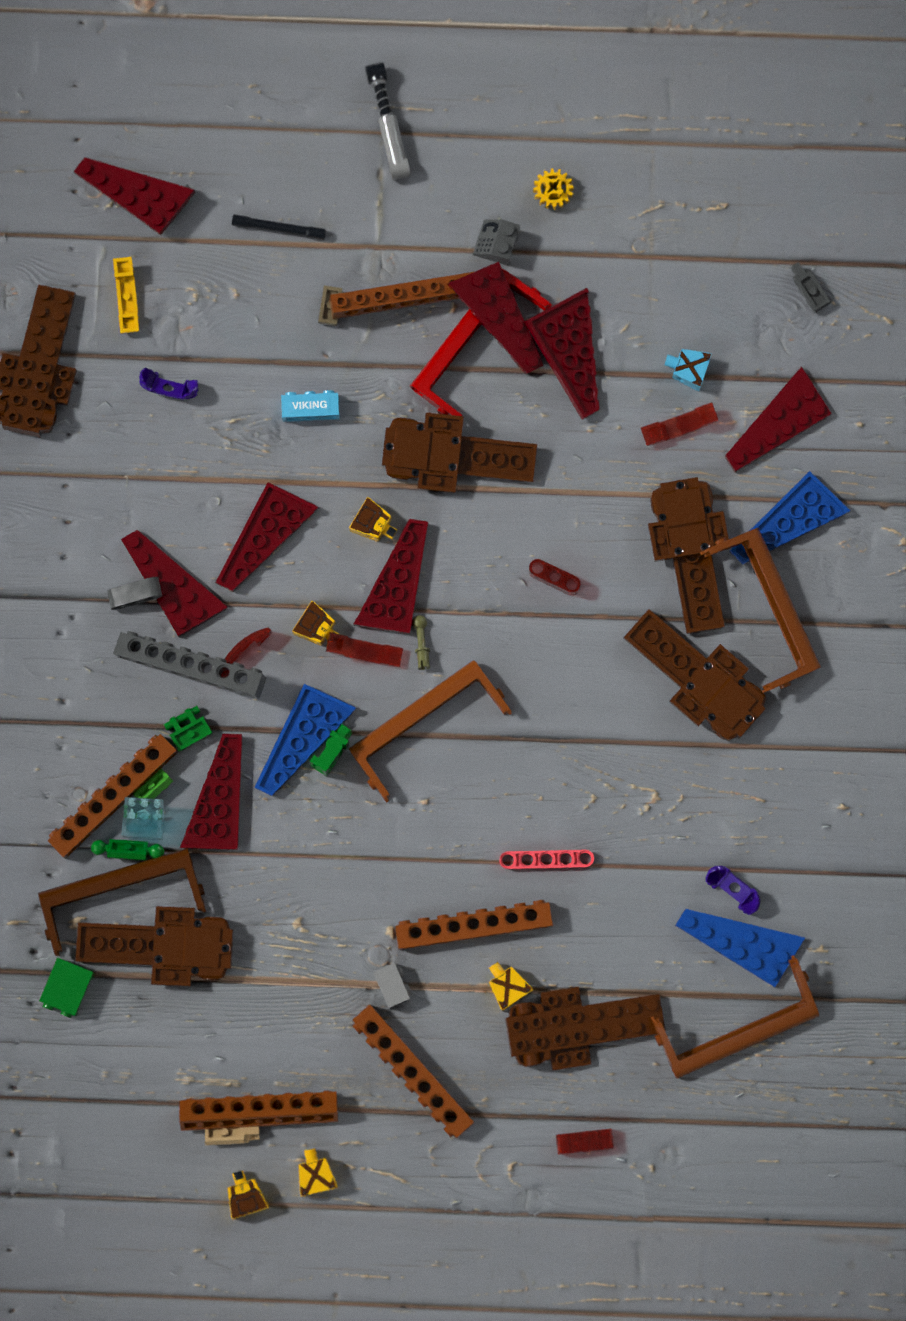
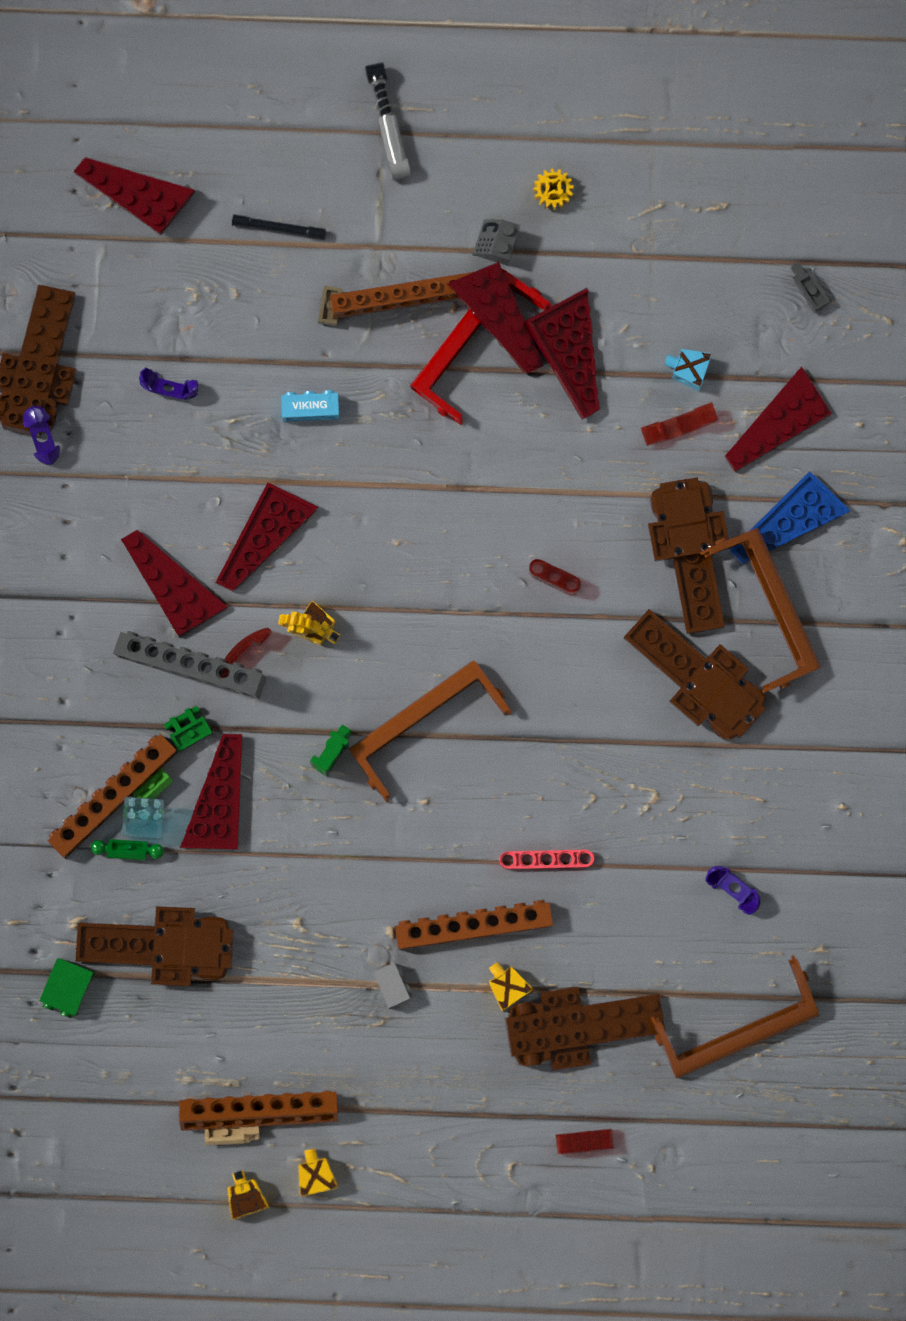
reddish brown piece [38,848,206,956] -> none
dark grey beam [107,577,163,610] -> none
yellow slope [113,257,139,334] -> none
blue wing [254,684,356,796] -> none
clear red slope [326,632,403,667] -> none
torso [349,497,397,542] -> none
dark orange brick [352,1004,474,1138] -> none
dark red wing [353,519,428,634] -> none
reddish brown piece [382,412,537,493] -> none
olive pin [412,615,430,670] -> none
blue wing [675,909,805,988] -> none
none -> dark purple piece [23,406,60,465]
none -> yellow gear [278,612,321,636]

